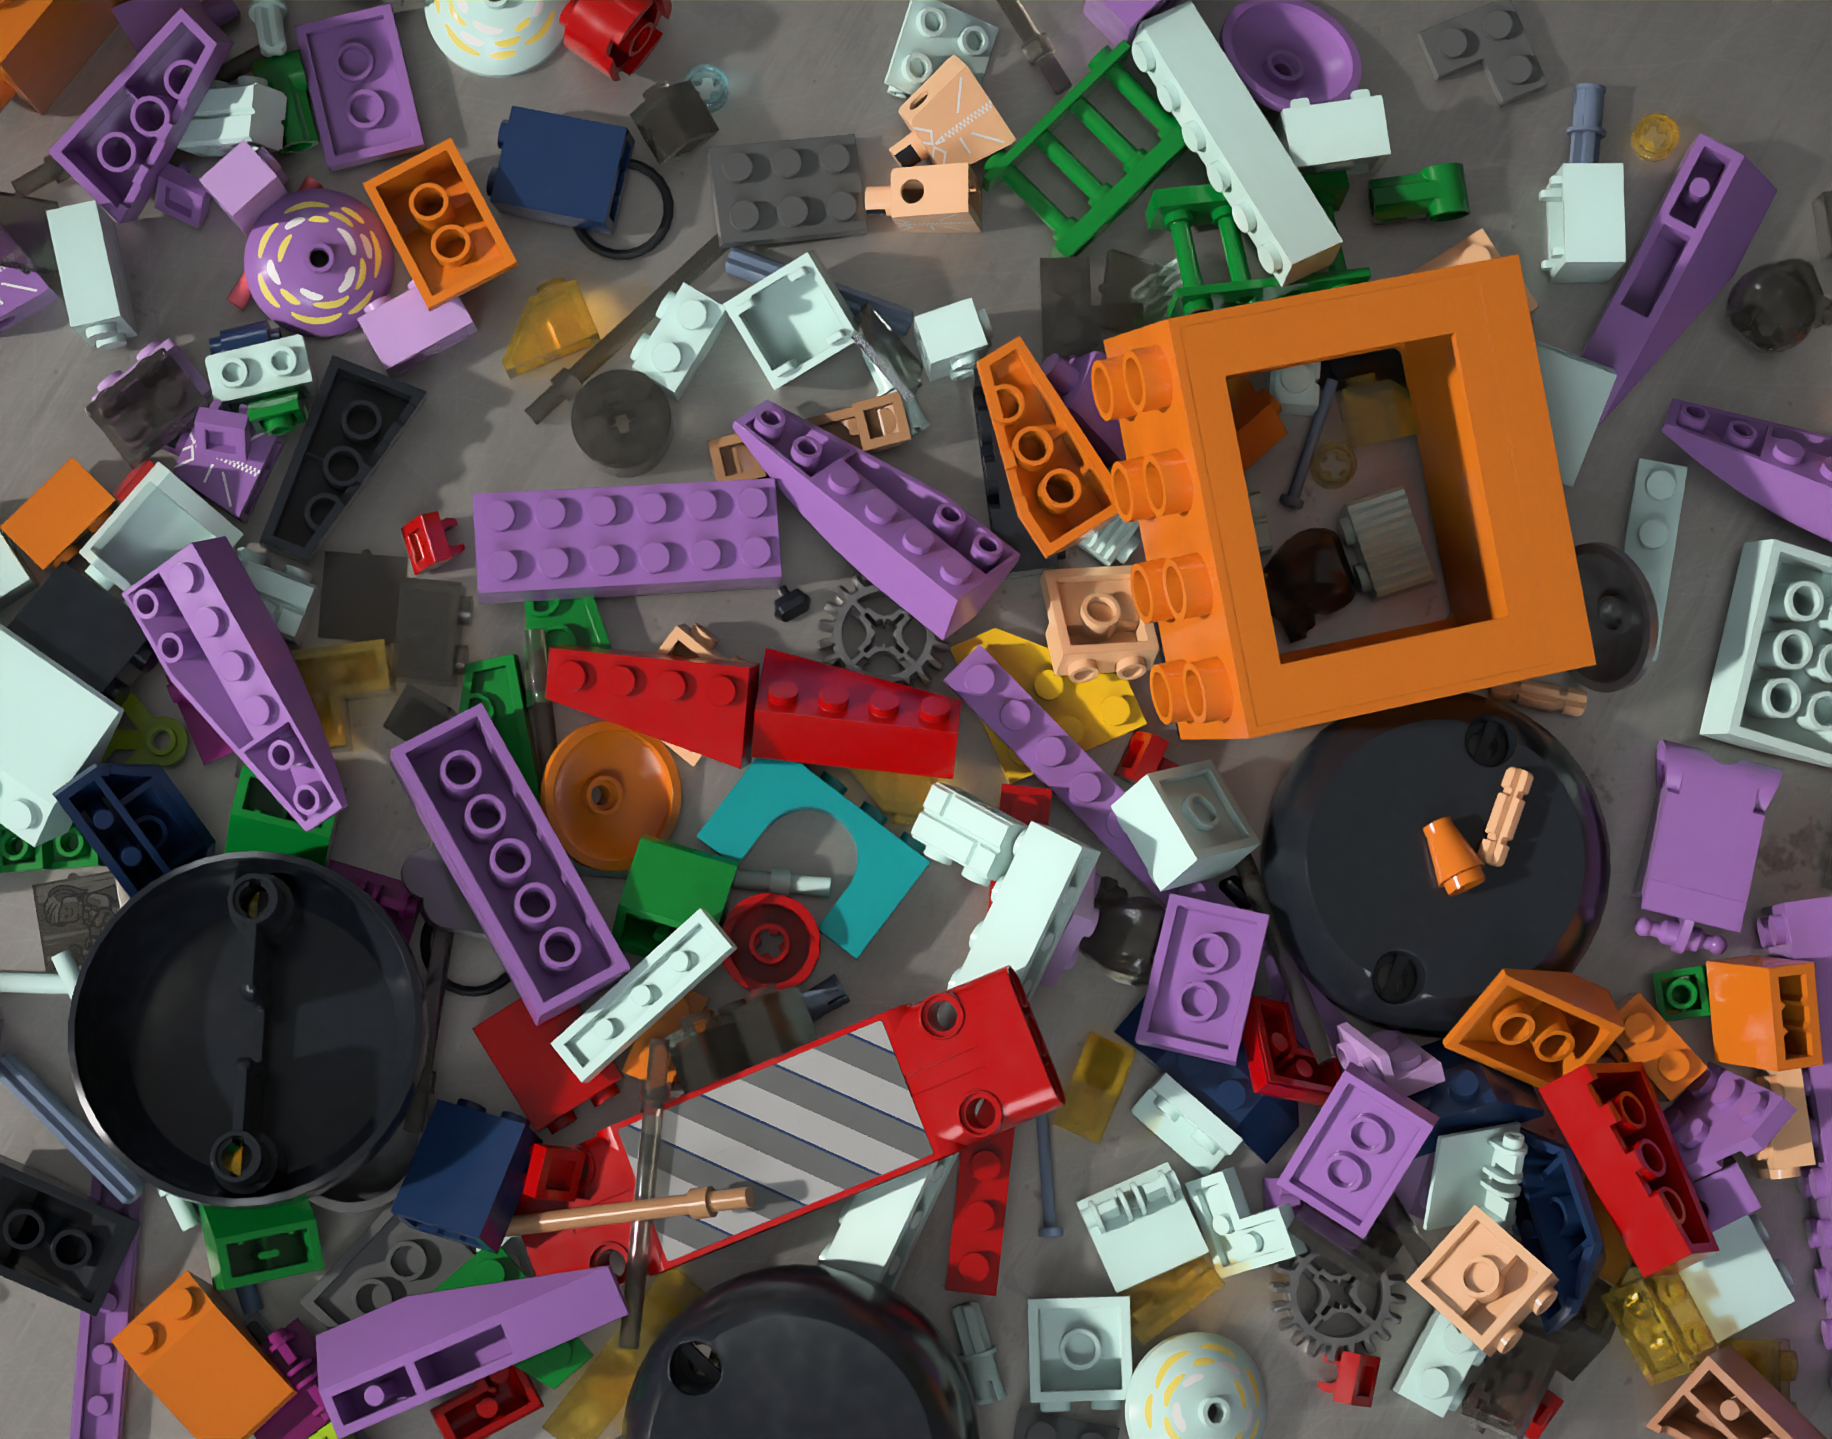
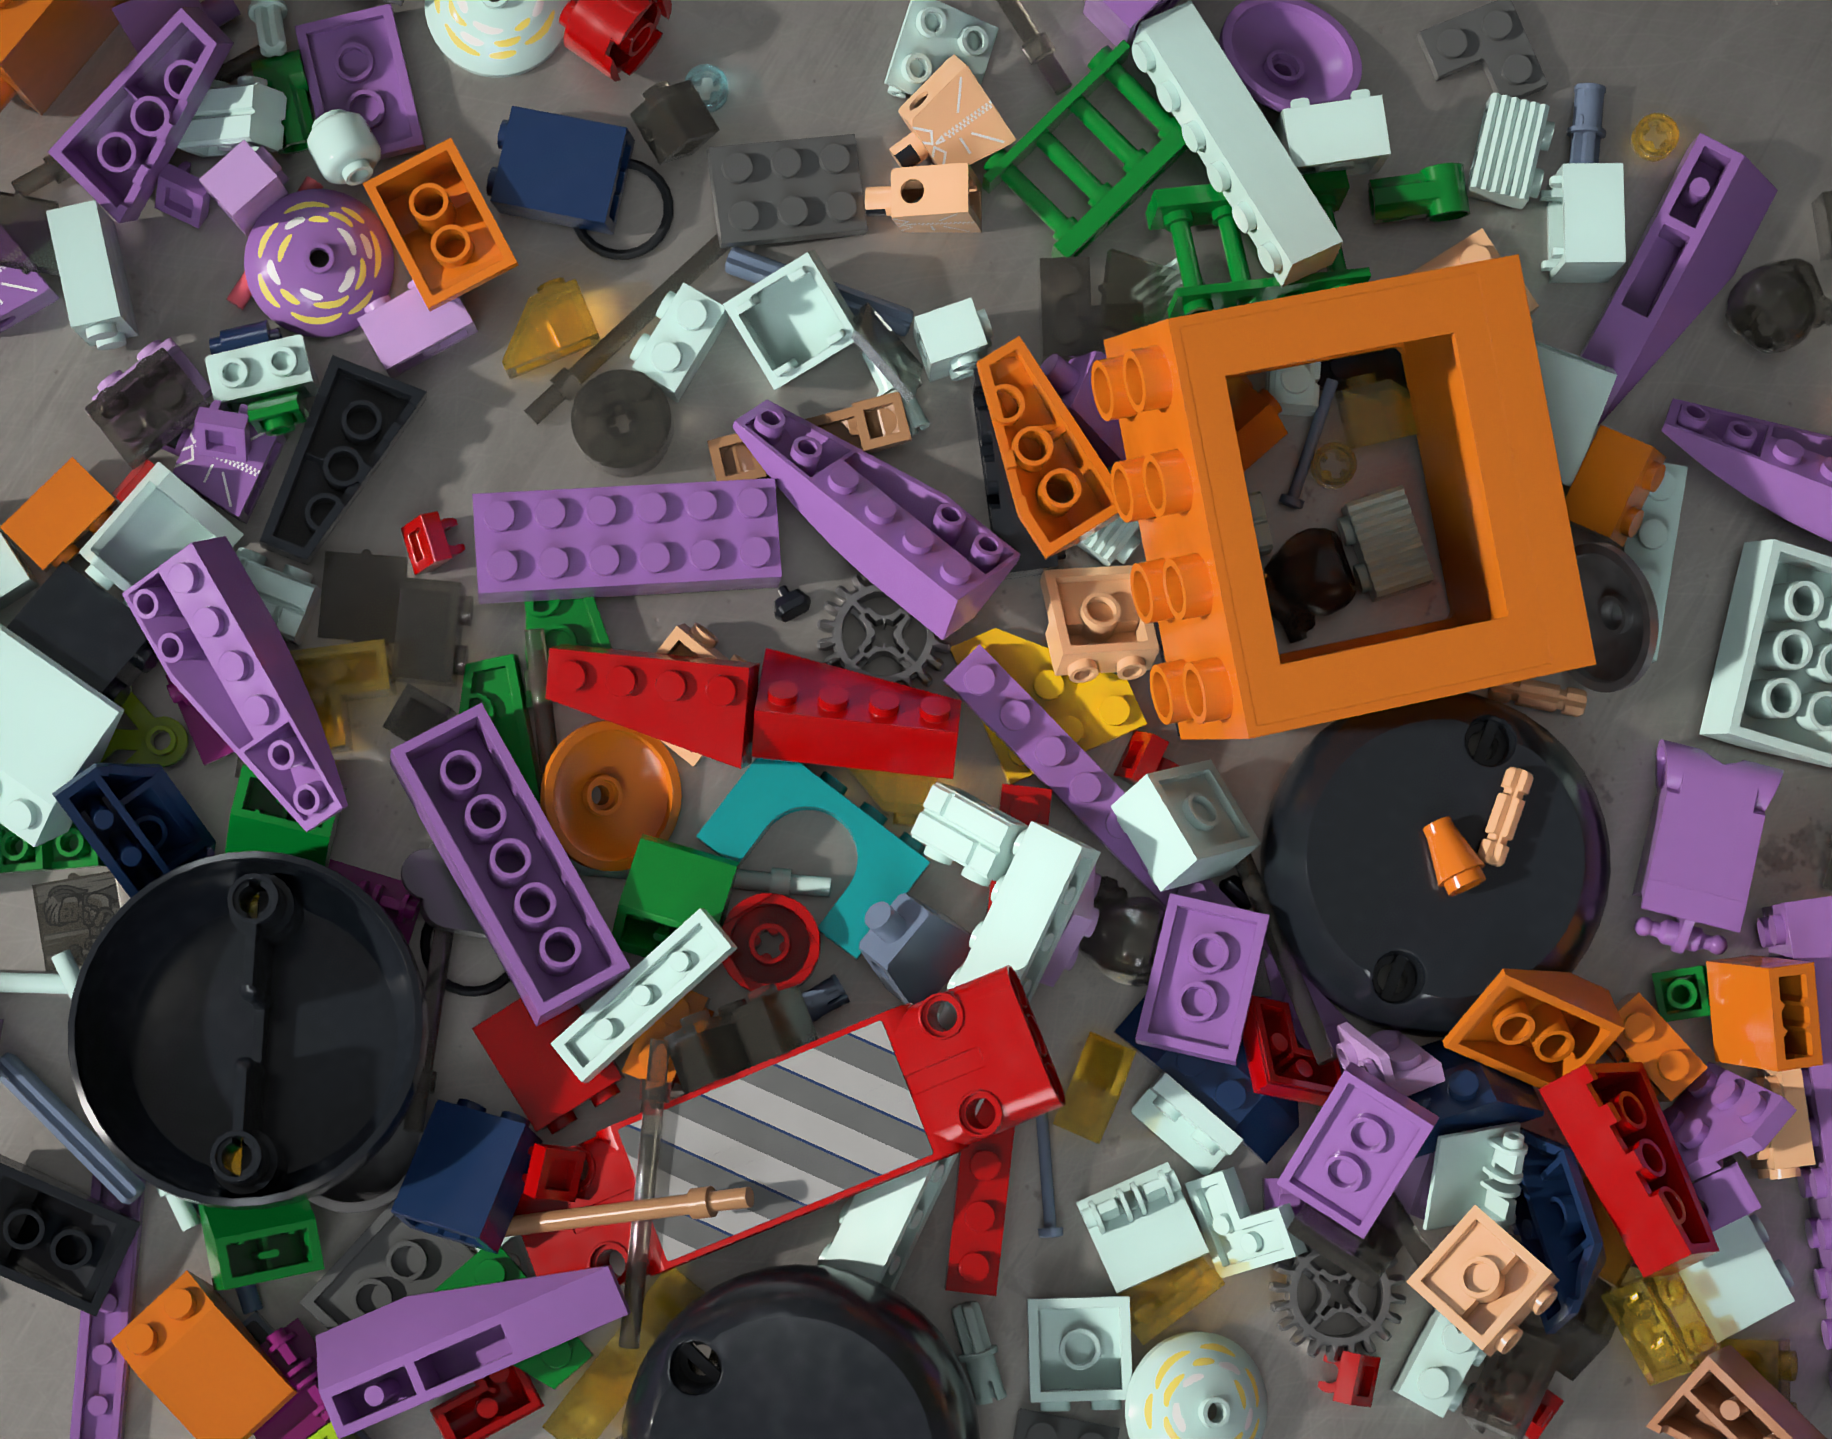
none -> light aqua head [307,109,381,186]
none -> sand blue torso [859,893,971,1004]
none -> light aqua brick [1466,93,1555,210]
none -> orange brick [1565,425,1666,547]

